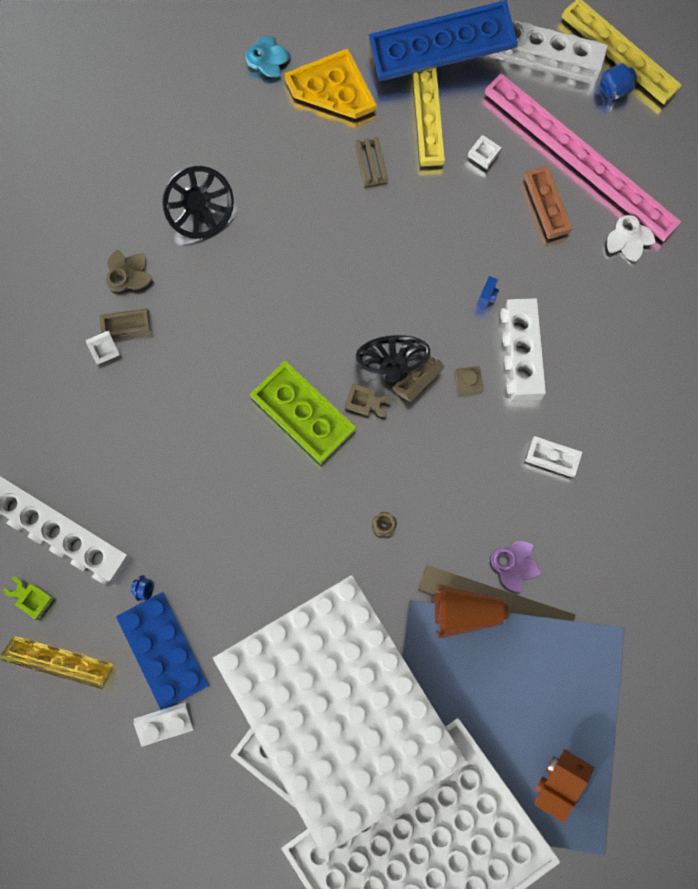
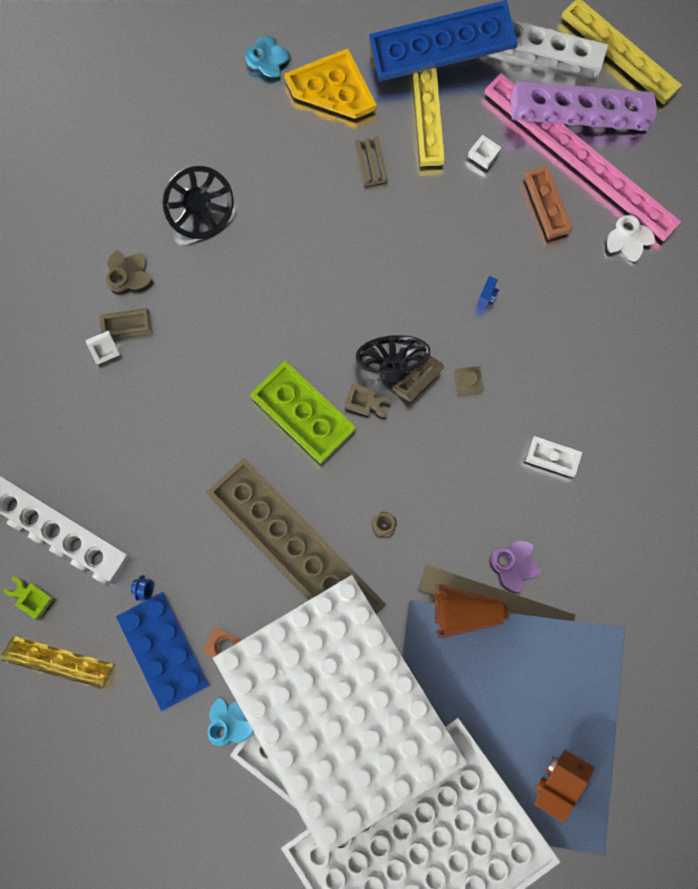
white plate [133,702,193,746] -> none
white brick [501,298,546,402] -> none
blue head [600,63,637,100] -> none
none -> nougat brick [202,627,243,657]
none -> dark tan plate [206,458,386,615]
none -> medium azure plate [208,698,254,746]
none -> lavender brick [510,81,657,131]

